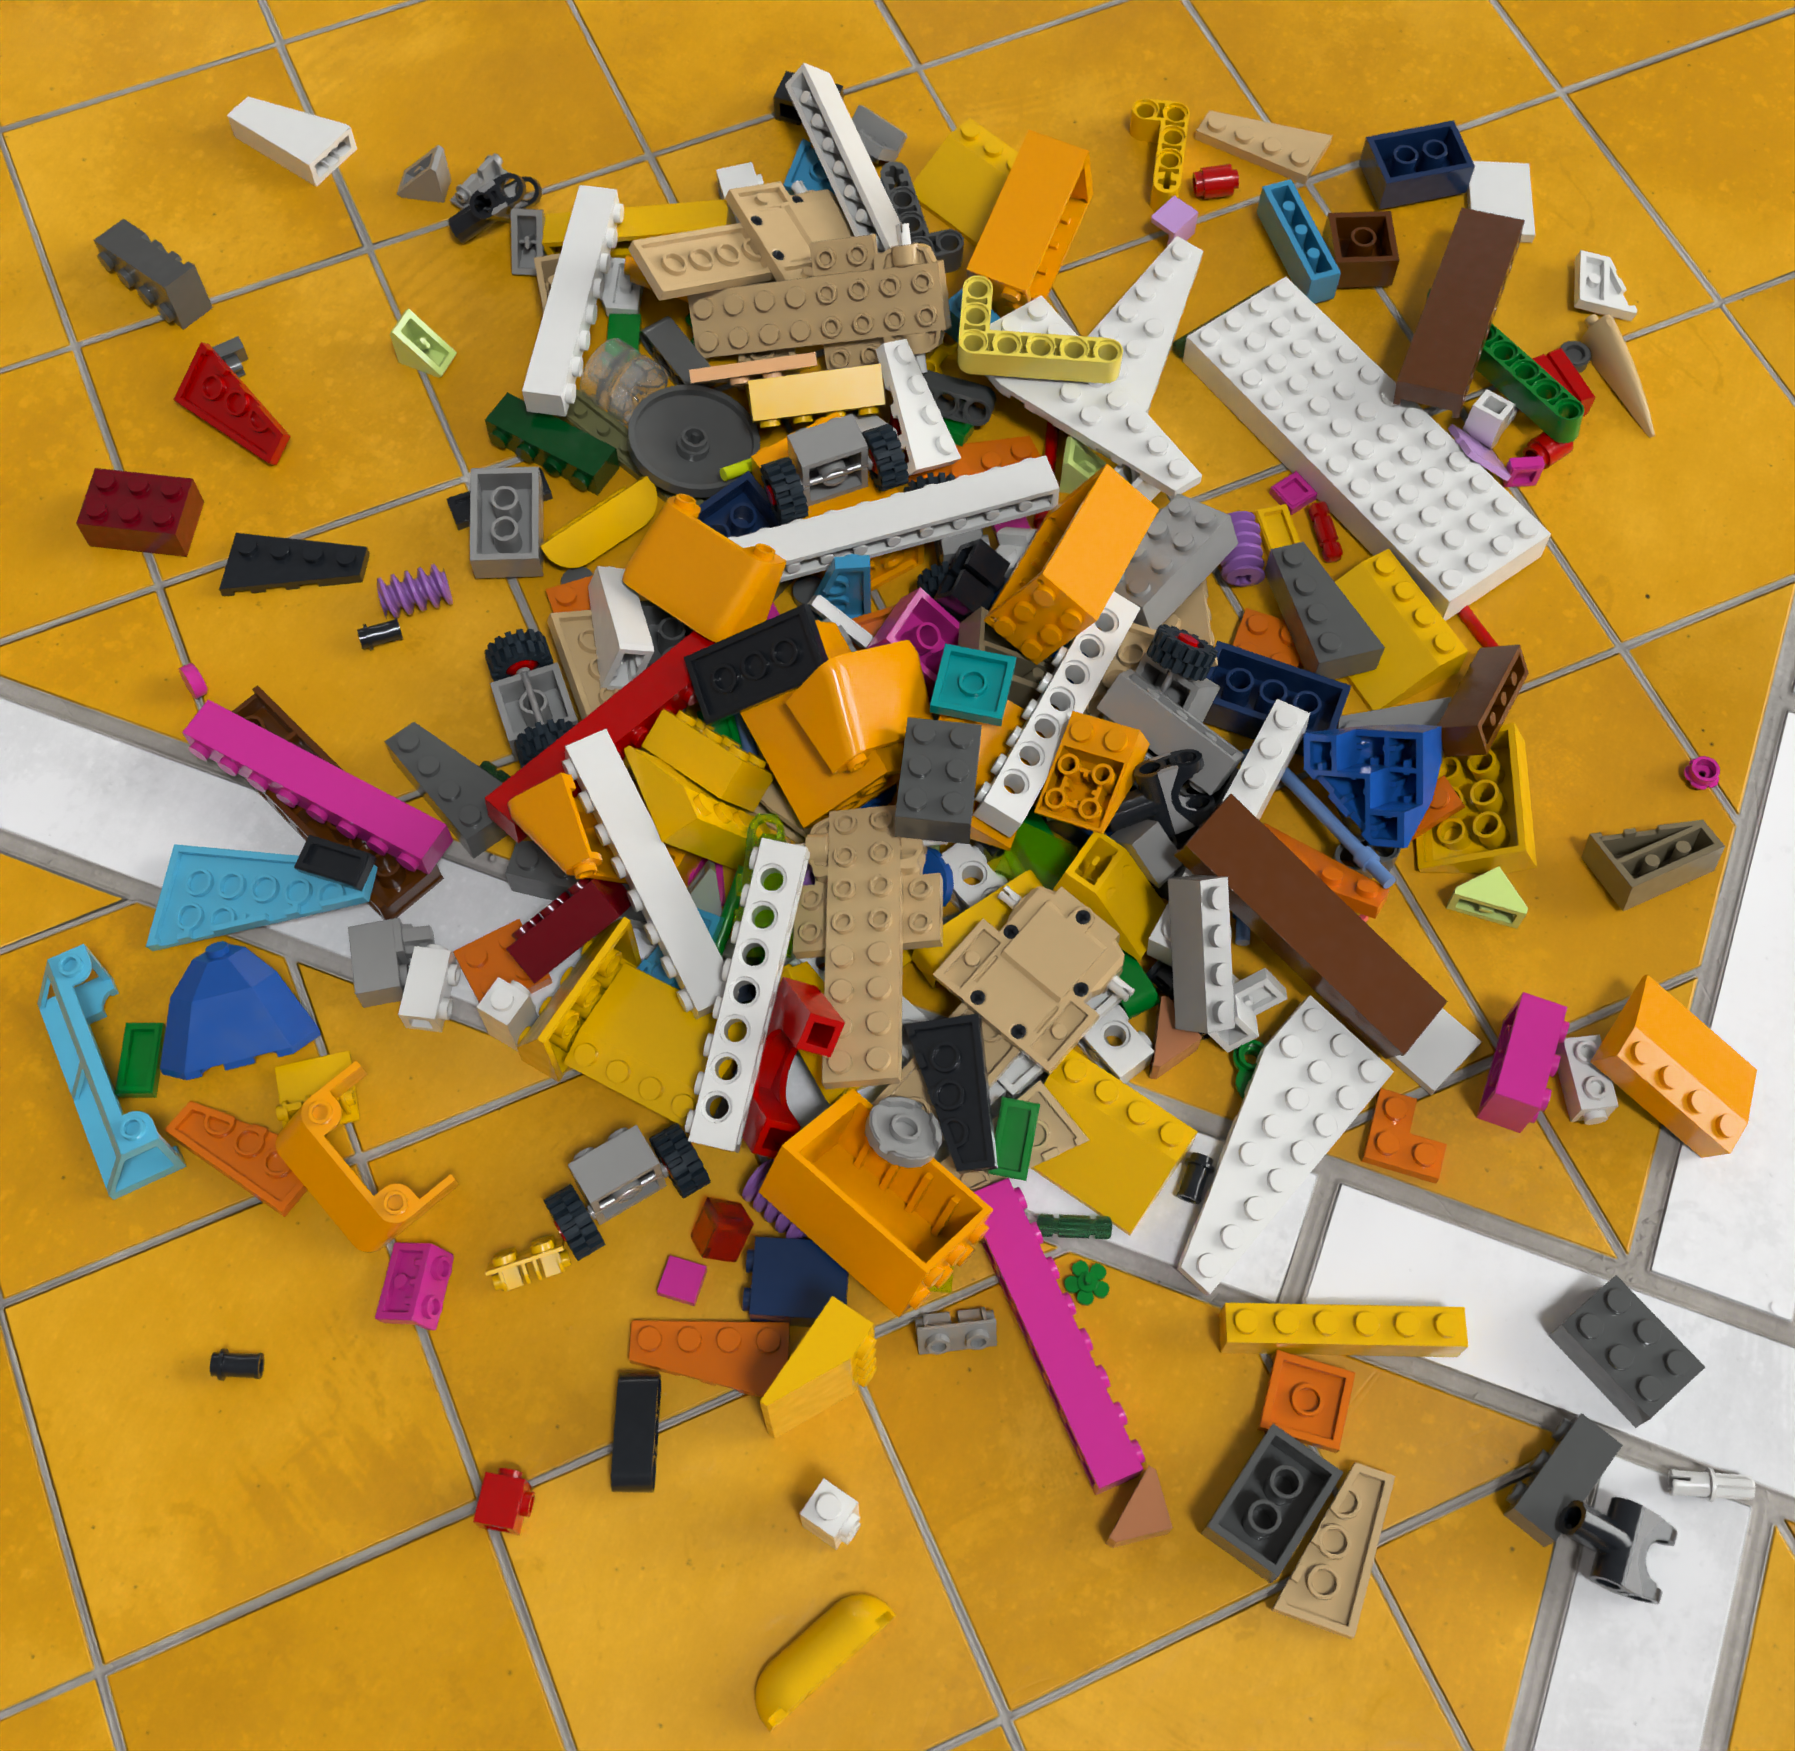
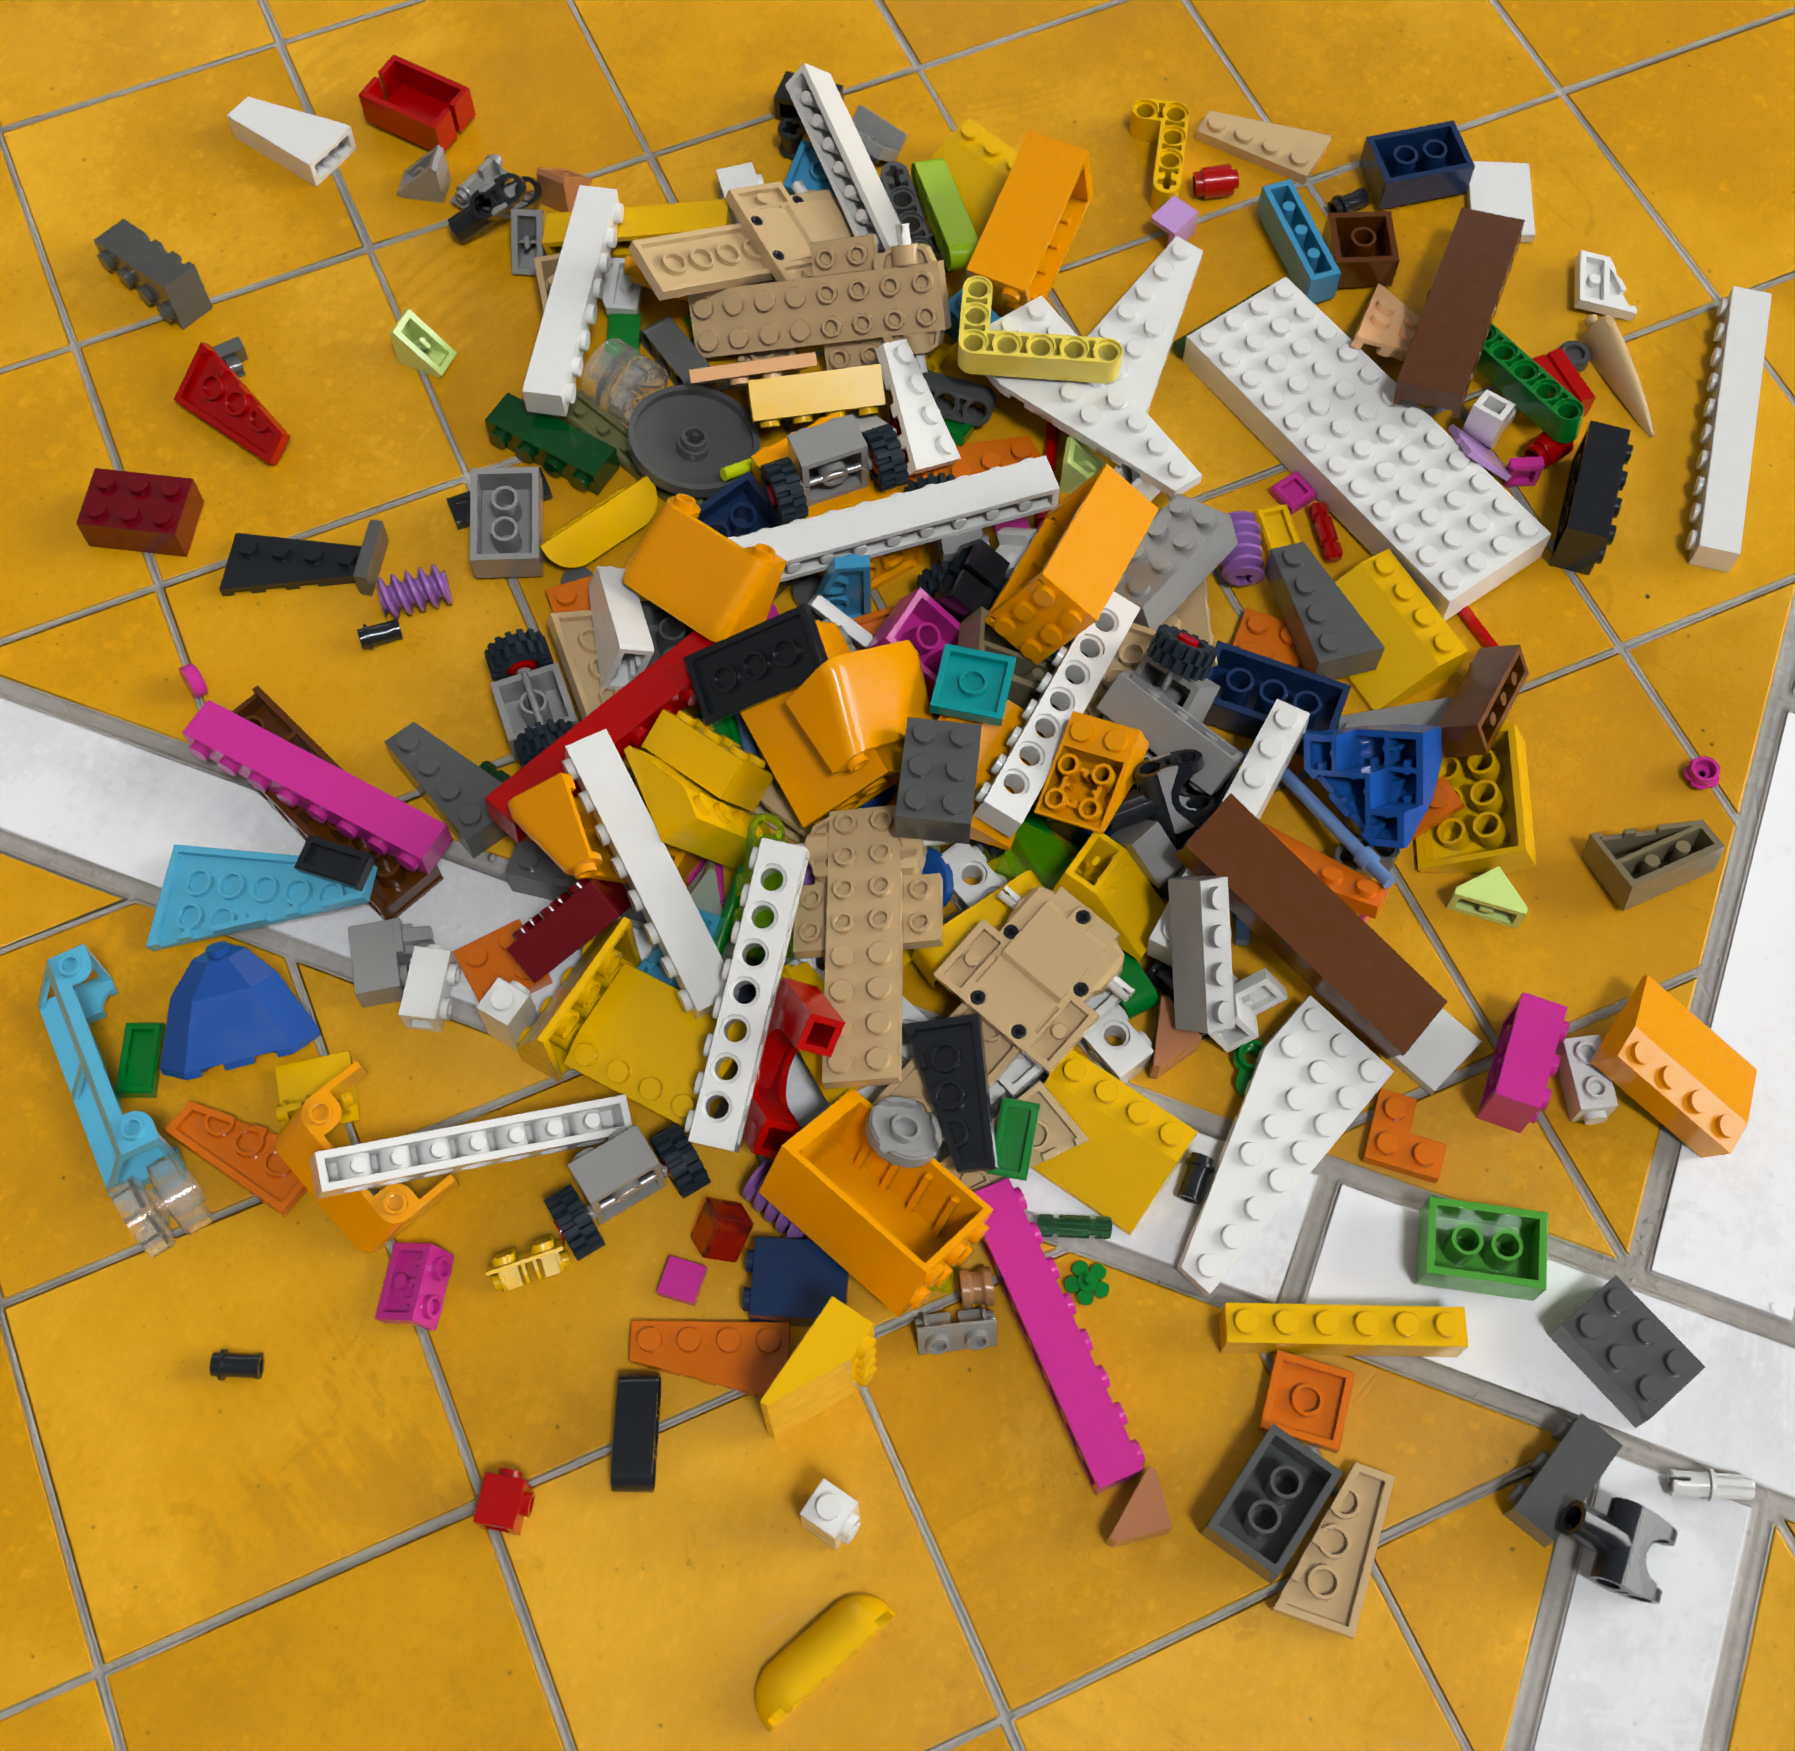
none -> clear wheel [109,1152,214,1258]
none -> white brick [309,1094,633,1199]
none -> dark grey tile [353,520,389,596]
none -> red piece [358,54,476,152]
none -> nougat slope [536,167,592,212]
none -> black bush [777,118,805,161]
none -> lime beam [911,158,979,271]
none -> medium nougat wheel [958,1266,995,1309]
none -> black pin [1328,187,1370,213]
none -> light nougat wing [1351,283,1420,361]
none -> bright green brick [1416,1196,1548,1301]
none -> black brick [1549,420,1633,575]
none -> white brick [1685,286,1772,573]

